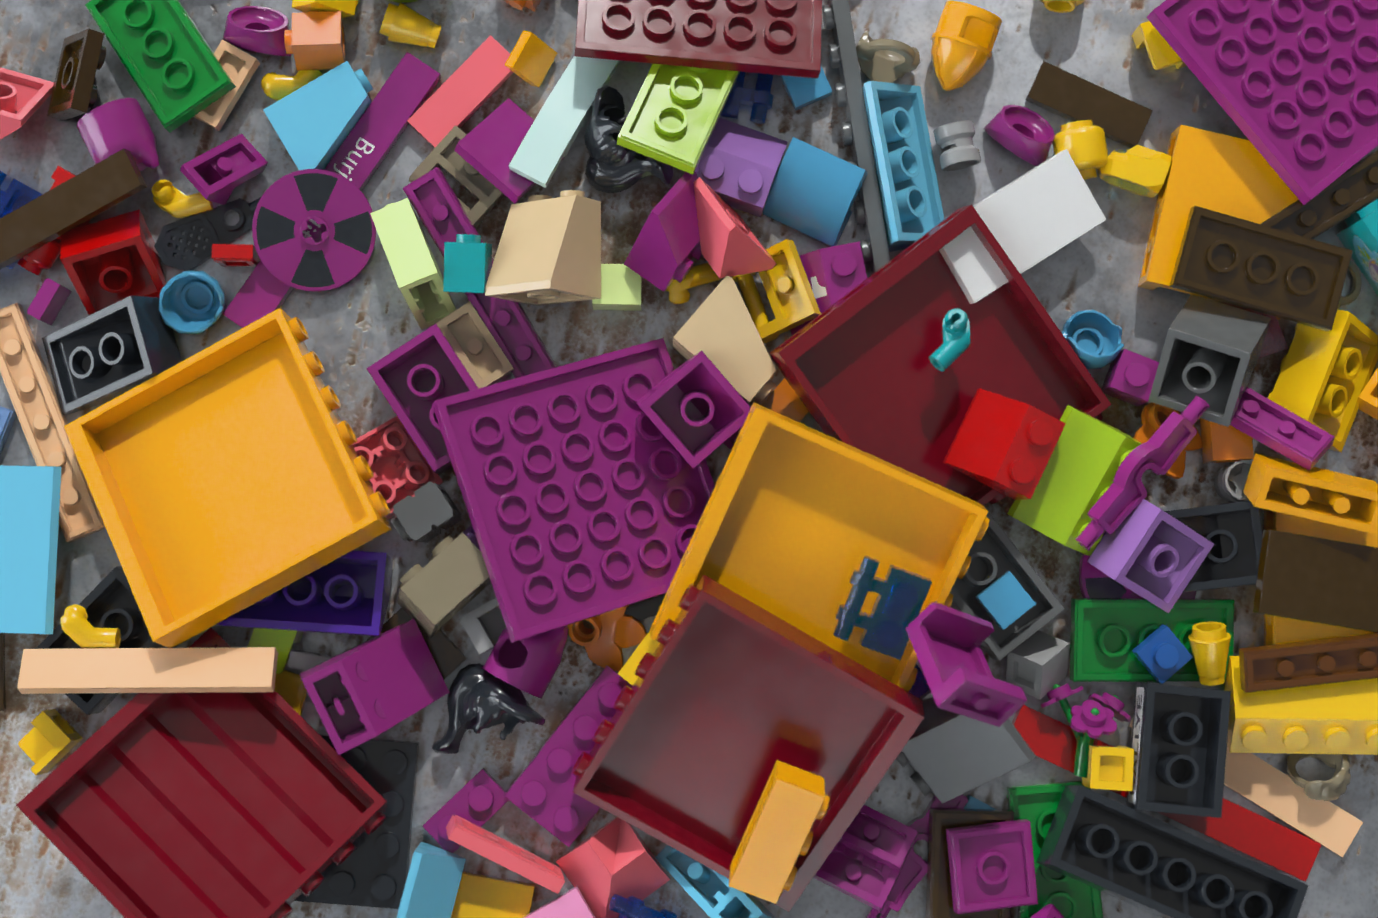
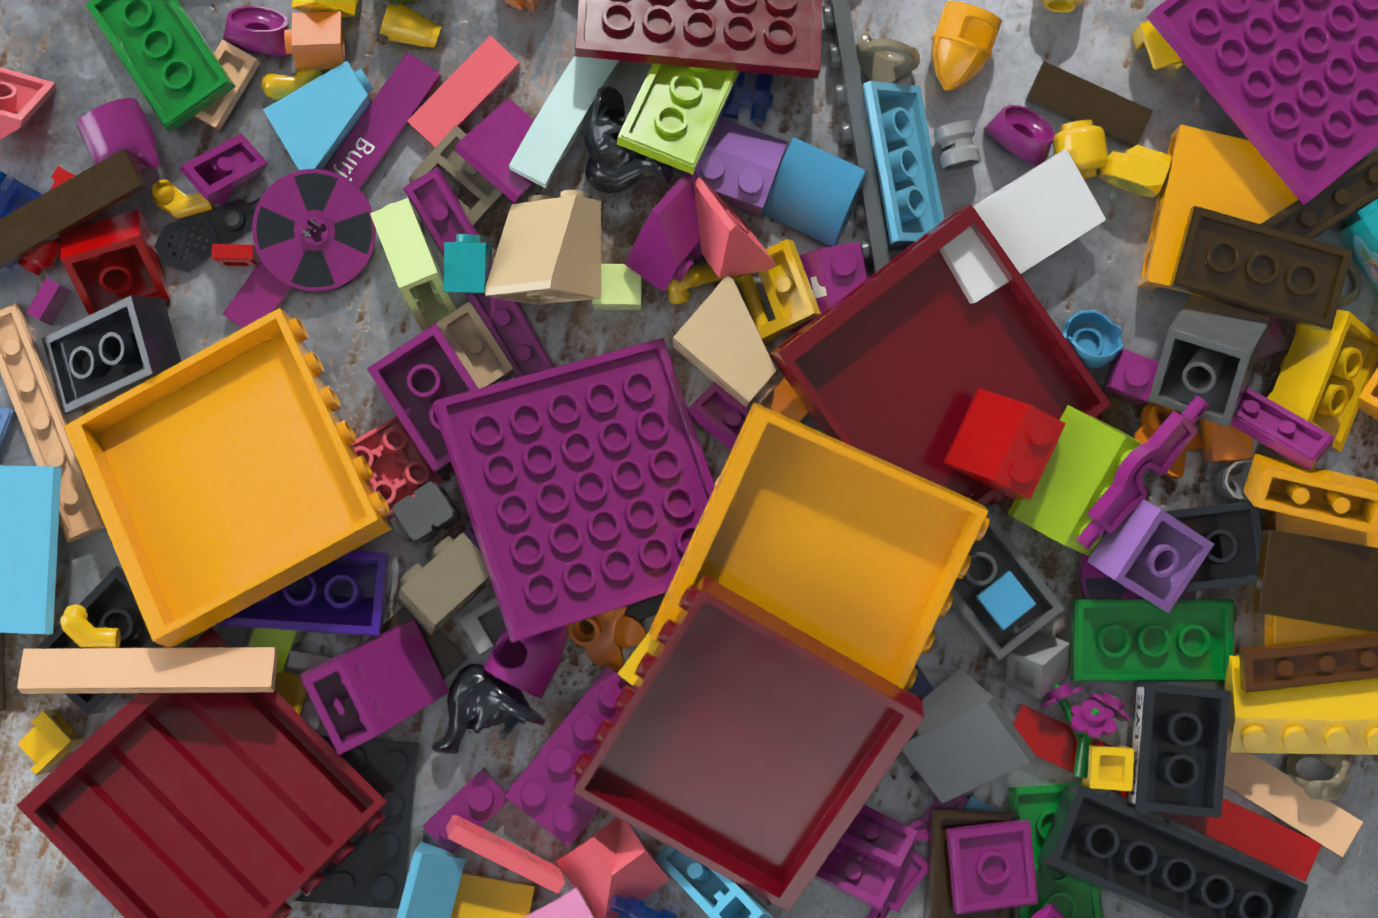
dark brown plate [47,28,106,121] -> none
dark azure hair [158,271,225,334] -> none
light orange tile [505,30,558,88] -> none
magenta slope [637,350,751,468] -> none
light orange brick [729,760,829,904] -> none
dark azure tile [780,66,833,111] -> none
plate [833,556,932,660] -> none
magenta panel [906,602,1028,727] -> none
teal arm [929,308,970,372] -> none
blue plate [1132,624,1193,684] -> none
yellow cone [1188,621,1231,686] -> none

